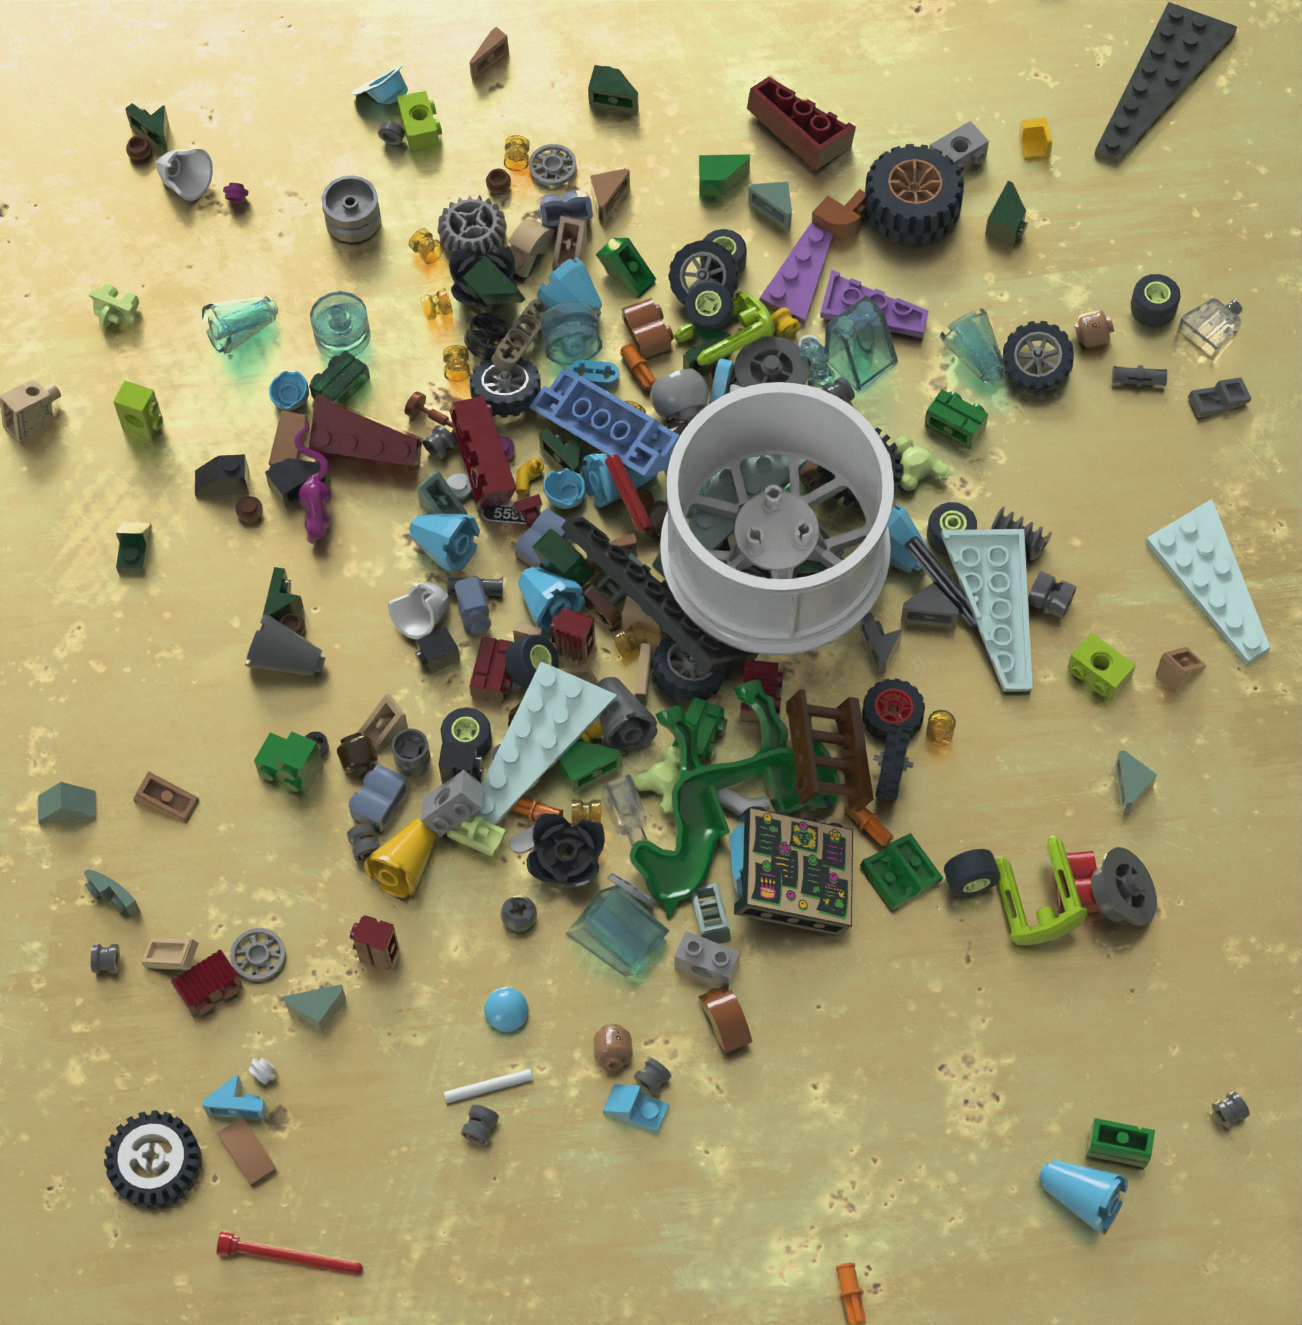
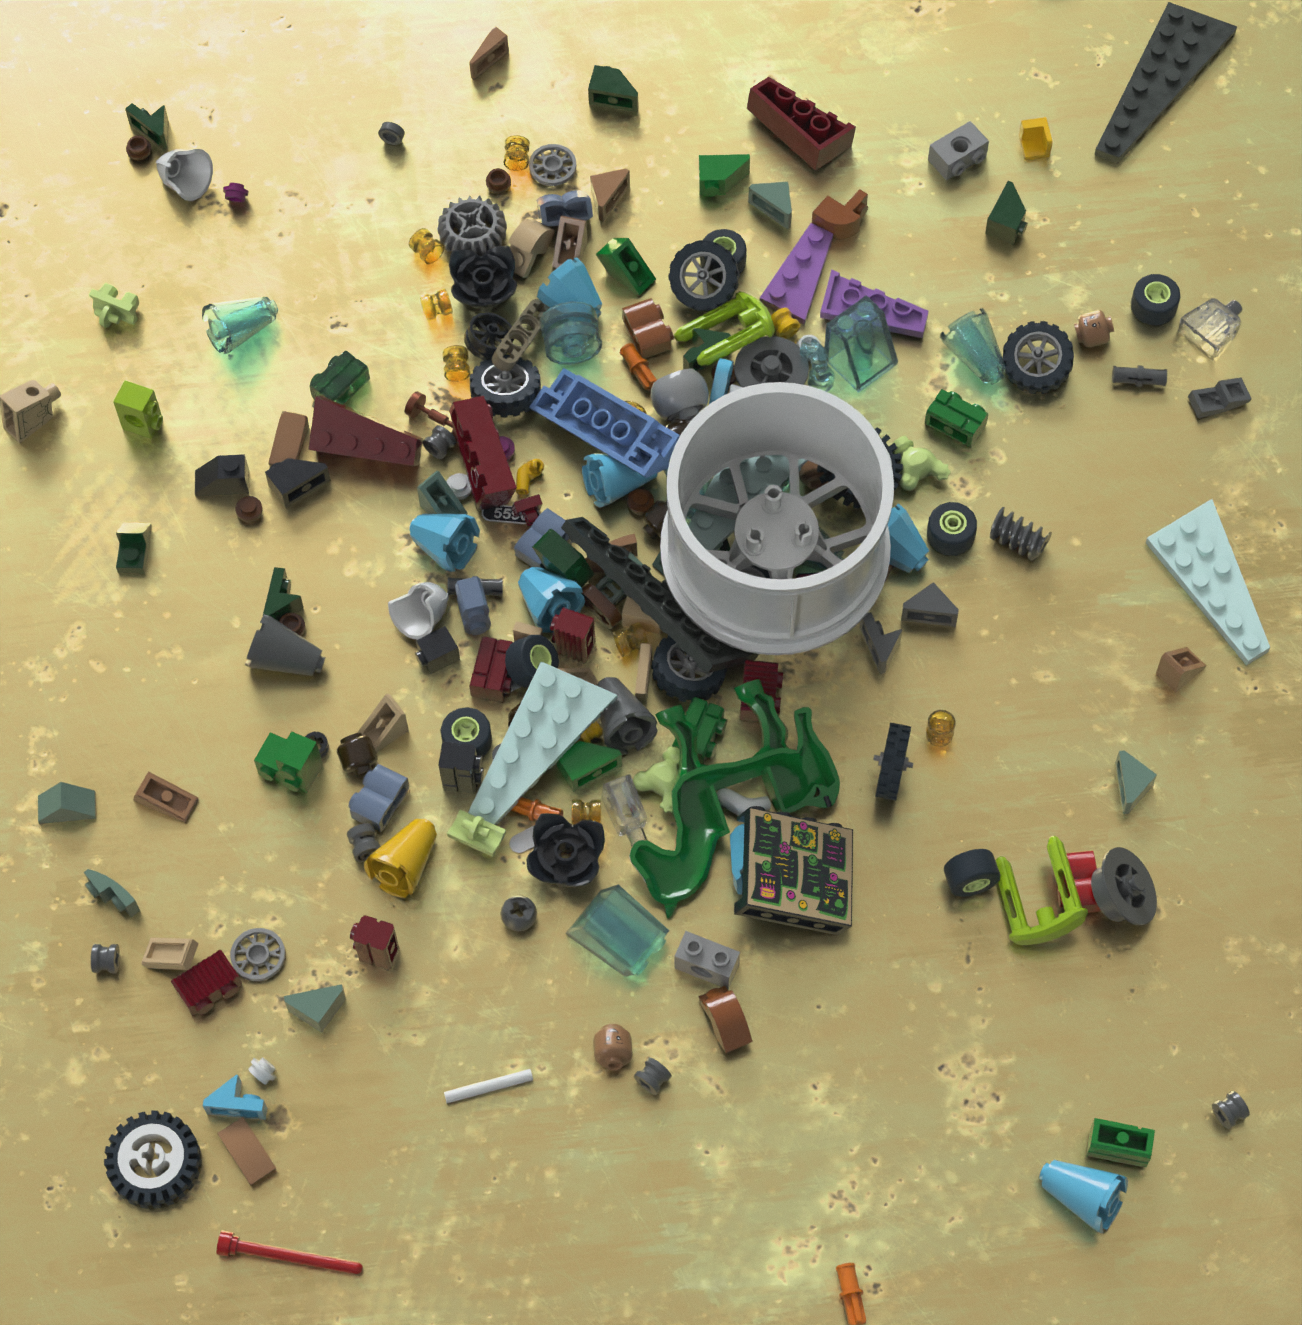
medium azure hair [269,370,309,411] -> none
magenta animal [294,421,332,544] -> none
clear light blue wheel [310,291,371,360] -> none
flat silver wheel [321,175,381,243] -> none
medium azure piece [351,64,408,104] -> none
dark grey wheel [391,728,431,778] -> none
lime brick [397,90,442,152] -> none
light grey brick [421,770,484,837] -> none
dark grey wheel [461,1105,499,1145] -> none
dark green slope [463,256,526,304] -> none
medium azure hair [484,987,529,1032] -> none
dark green slope [539,428,582,474] -> none
medium azure hair [543,468,586,509] -> none
medium azure beam [569,360,620,389] -> none
medium azure slope [603,1084,669,1134] -> none
red axle [605,454,651,531] -> none
light grey wheel [607,873,656,908] -> none
black wheel [685,281,734,331] -> none
sand green slope [691,882,731,943] -> none
reddish brown fence [786,689,874,812] -> none
dark grey wheel [822,377,855,402] -> none
orange axle [843,803,894,847] -> none
green slope [860,833,943,911] -> none
black wheel [862,678,925,743] -> none
black wheel [865,144,964,245] -> none
black axle [905,536,977,628] -> none
light aqua wing [940,529,1033,692] -> none
dark grey wheel [1028,571,1077,619] -> none
lime brick [1068,632,1136,700] -> none

